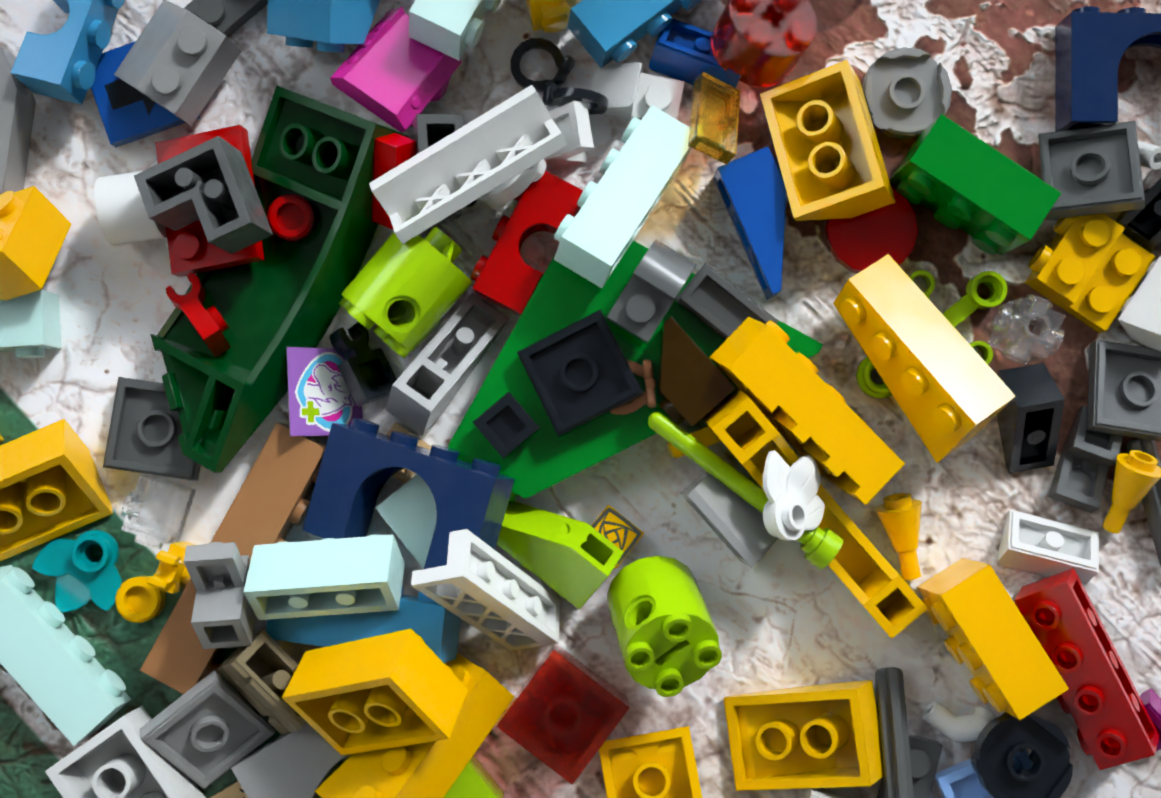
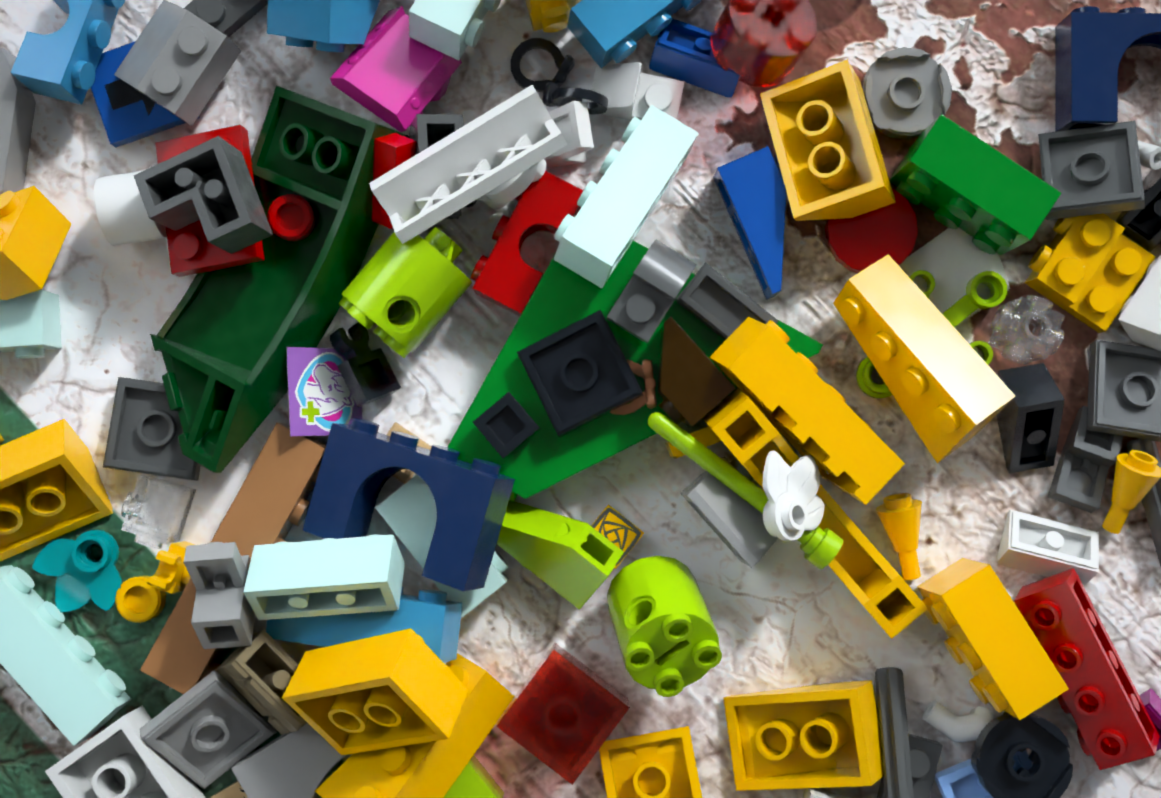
red plate [166,272,231,358] -> none
light grey slope [386,293,509,436] -> none
white fence [411,529,560,651] -> none
clear yellow tile [688,71,741,164] -> none
none -> white sticker [901,228,1011,328]

